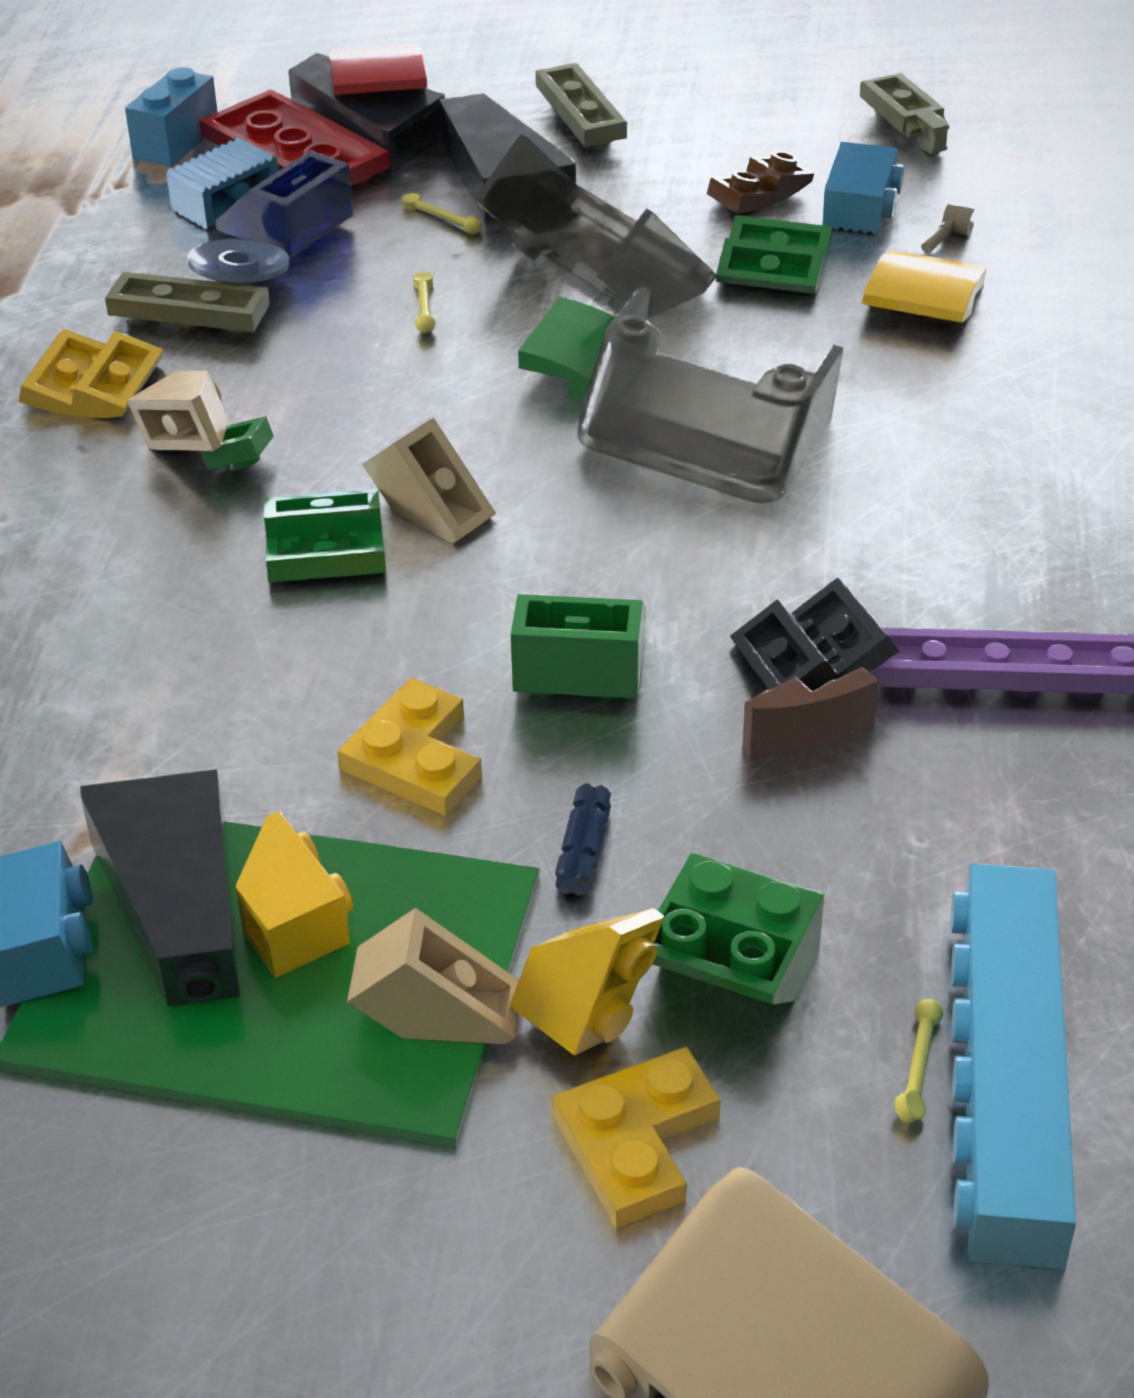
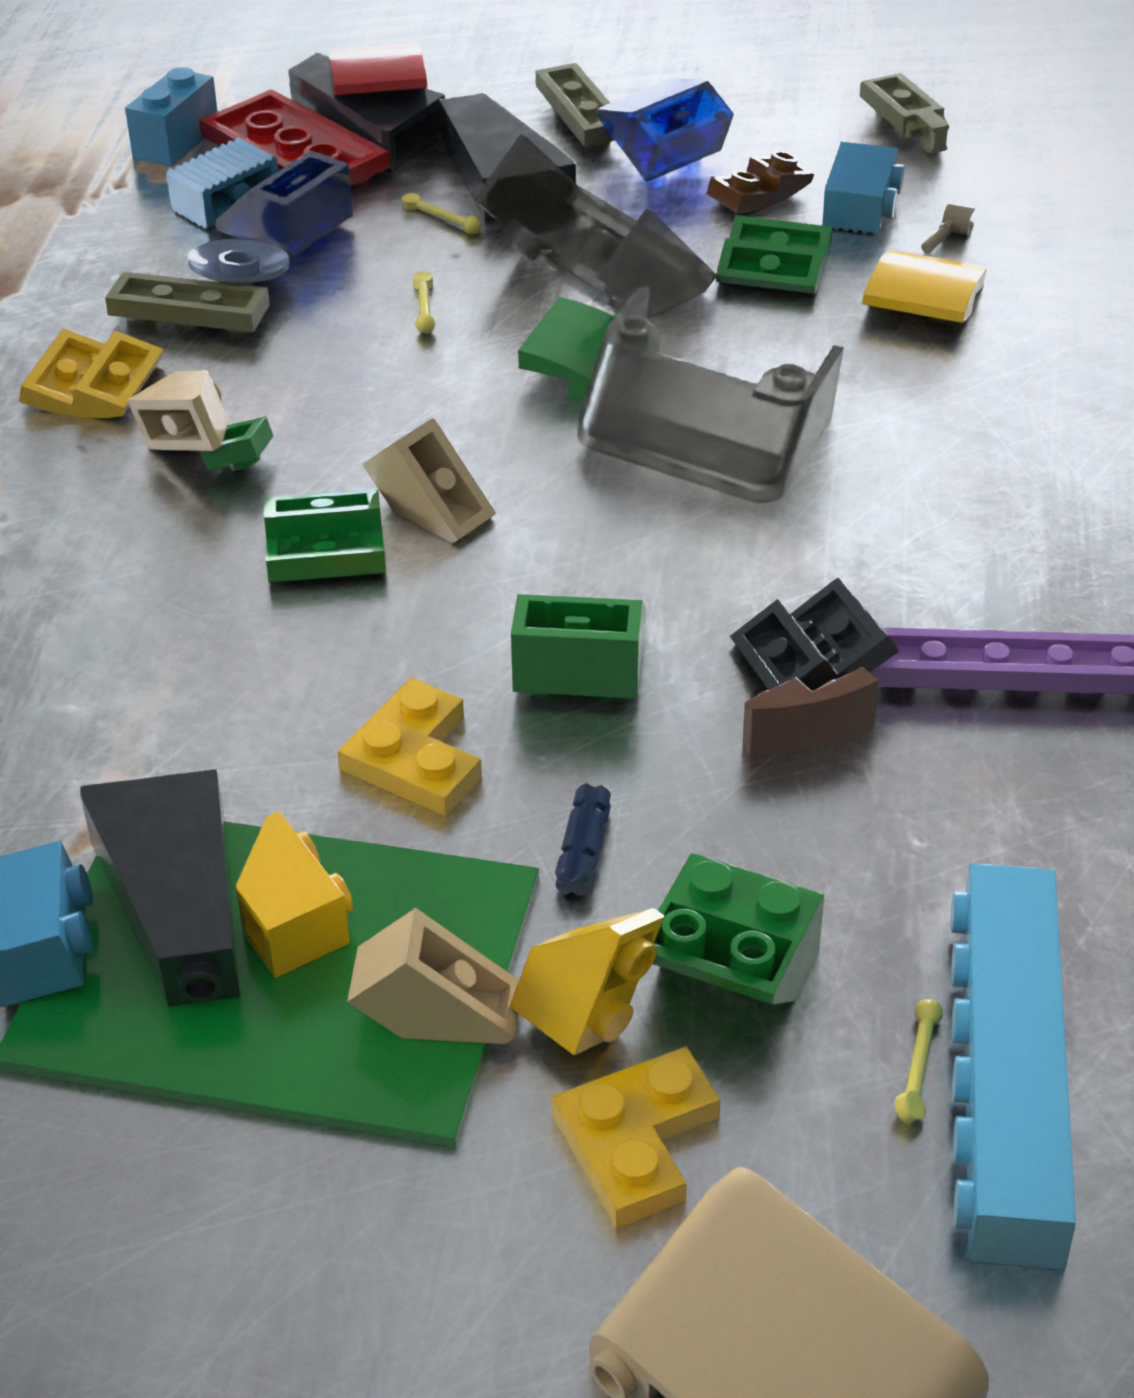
none -> clear blue slope [596,78,734,183]

